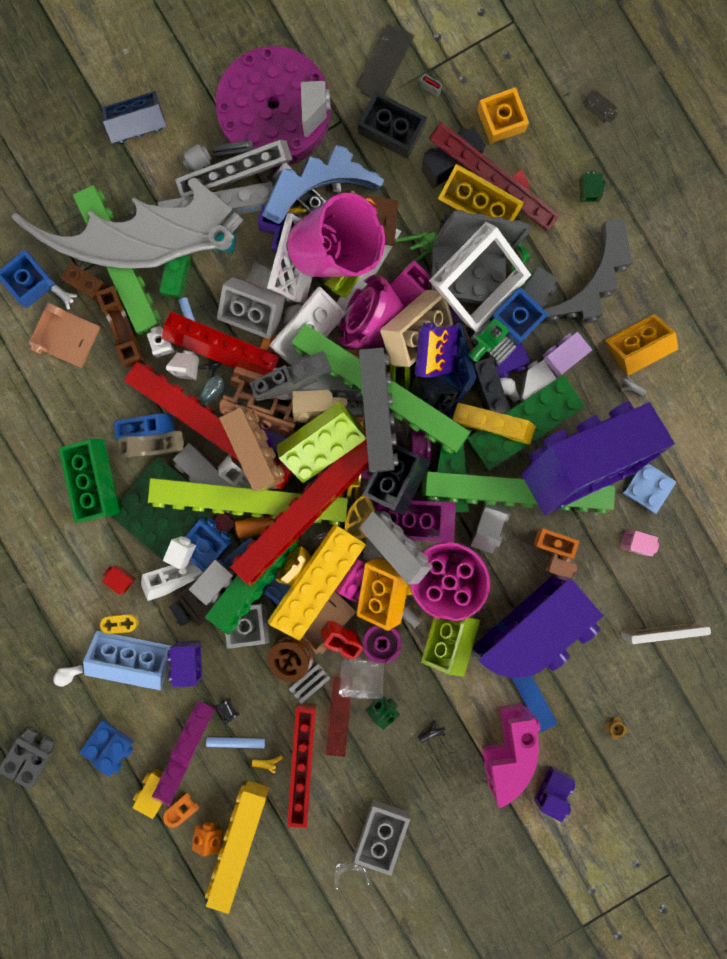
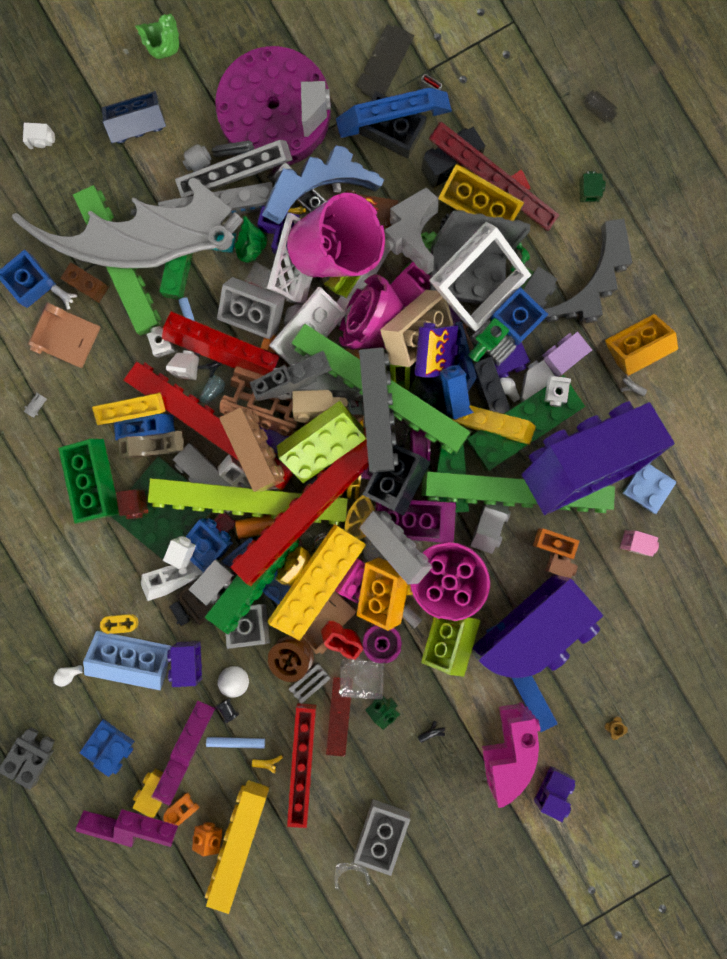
reddish brown arch [95,286,145,368] -> none
red brick [102,565,136,595] -> none
light orange brick [477,87,529,144] -> none
white tile [621,623,711,644] -> none
none -> white brick [23,123,55,149]
none -> light grey pin [24,392,47,418]
none -> magenta bracket [76,809,178,848]
none -> yellow plate [92,393,165,425]
none -> clear red brick [116,489,148,519]
none -> bright green hair [135,14,179,59]
none -> white piece [218,666,249,698]
none -> green hair [234,216,267,263]
none -> blue slope [336,88,452,138]
none -> light grey arch [384,188,438,274]
none -> blue window [440,365,474,420]
none -> white brick [544,376,571,407]

